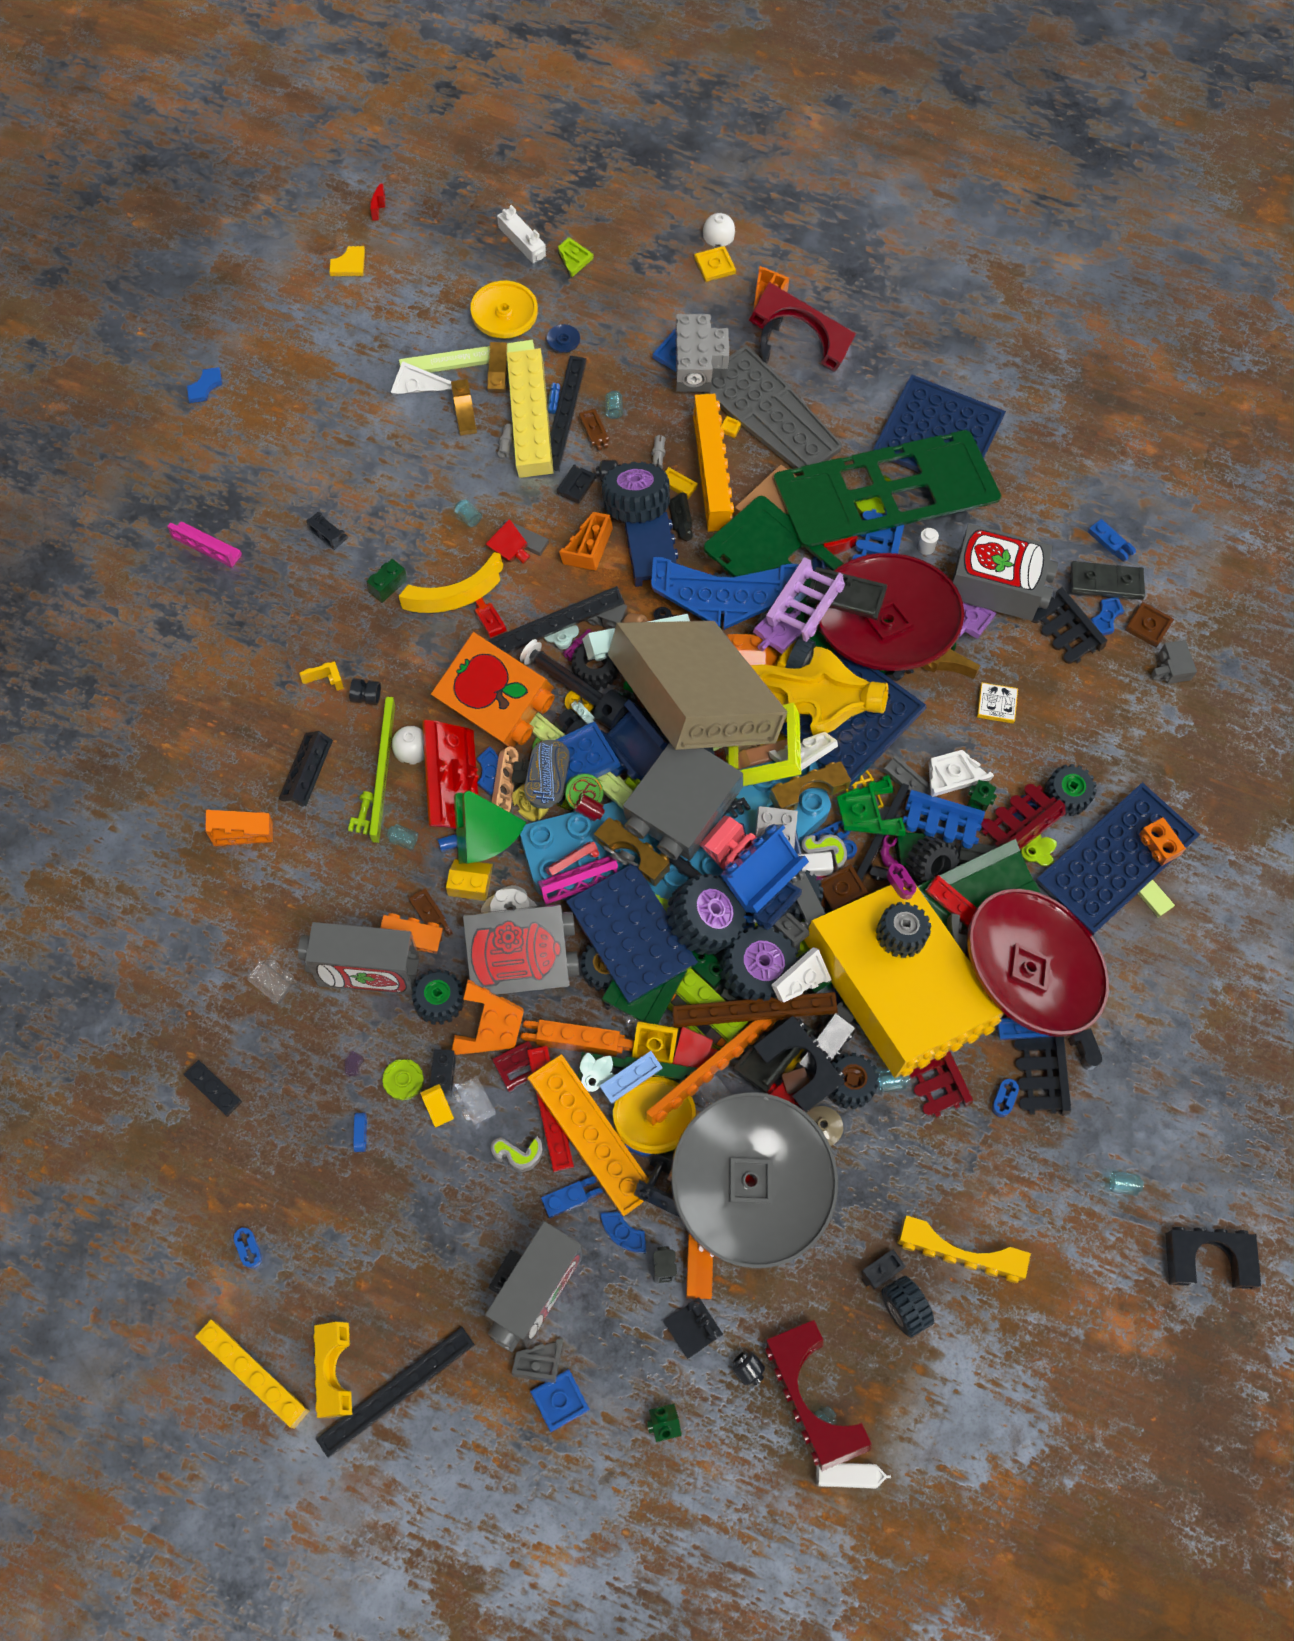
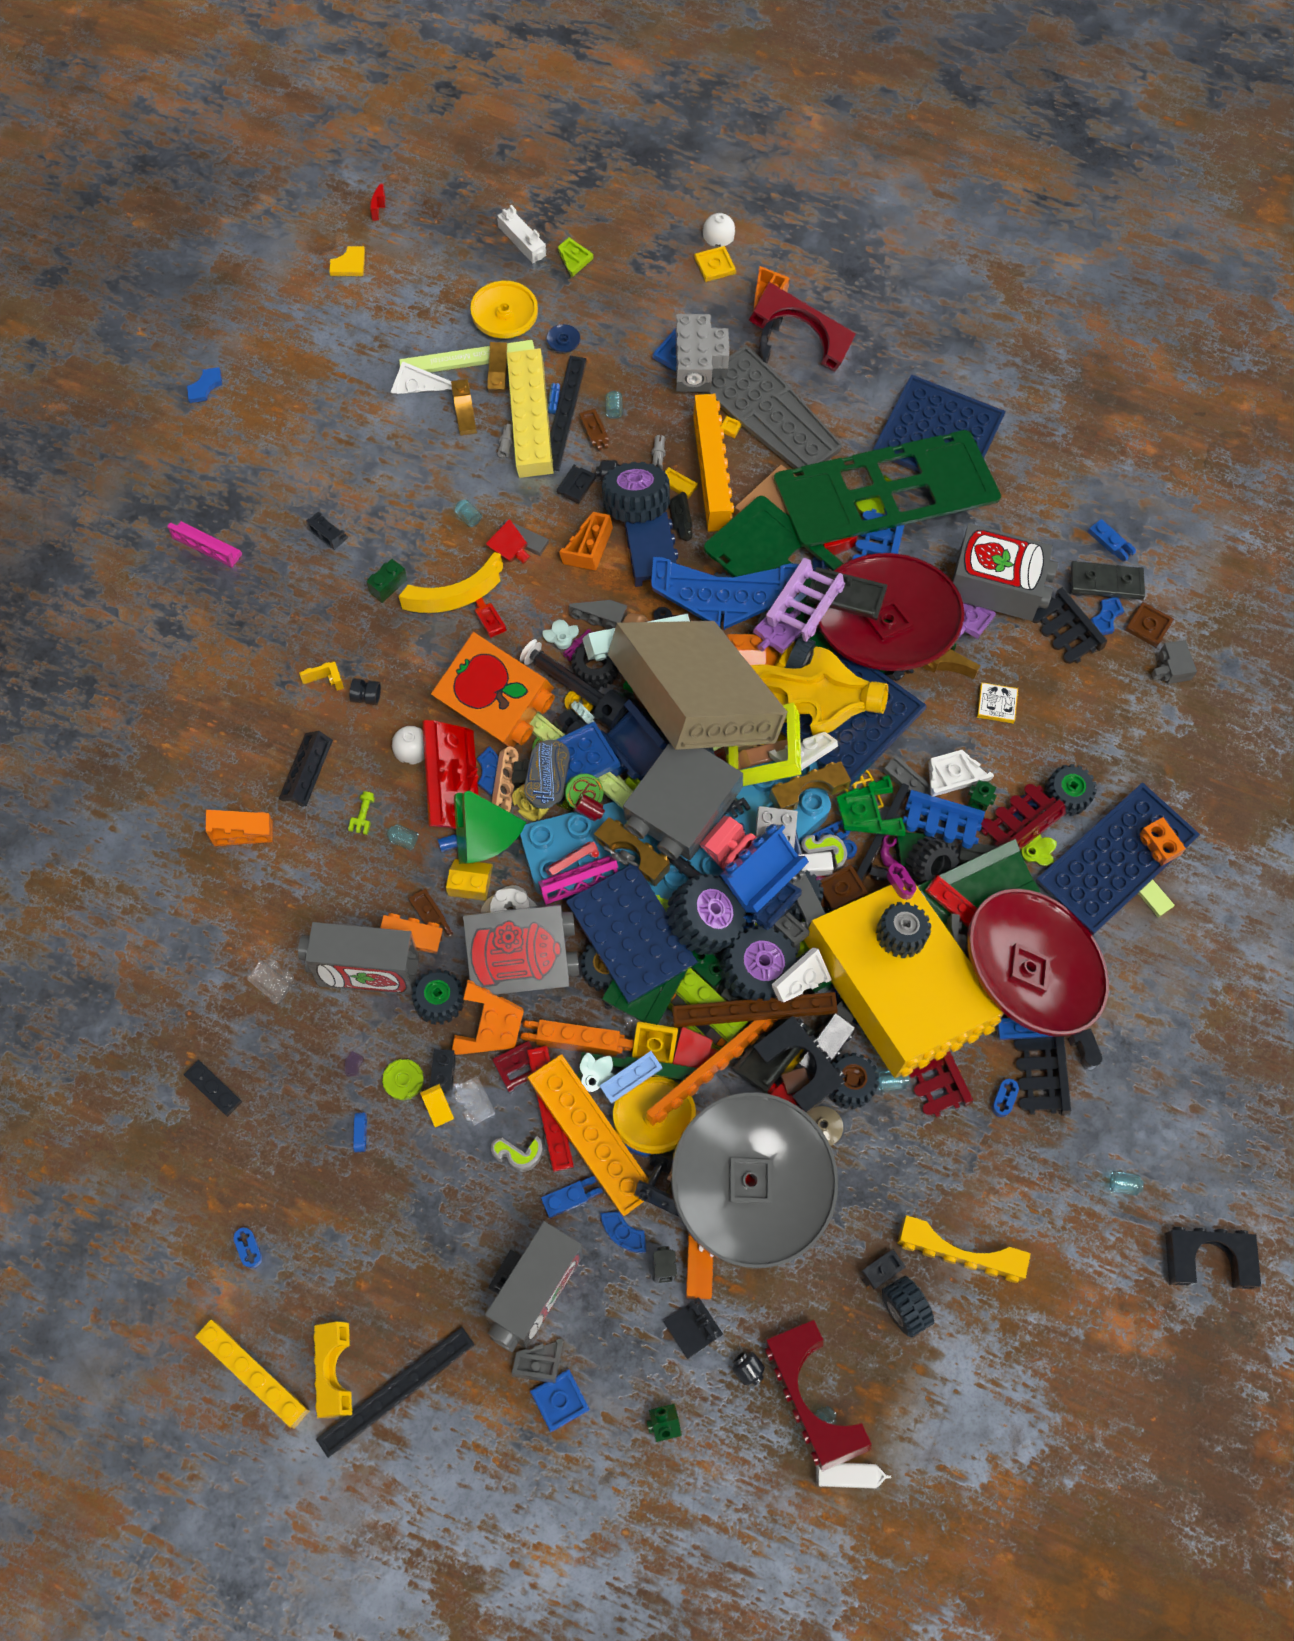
lime tile [369,697,395,843] -> none
black tile [487,586,625,653] -> none
white brick [917,528,939,555] -> none

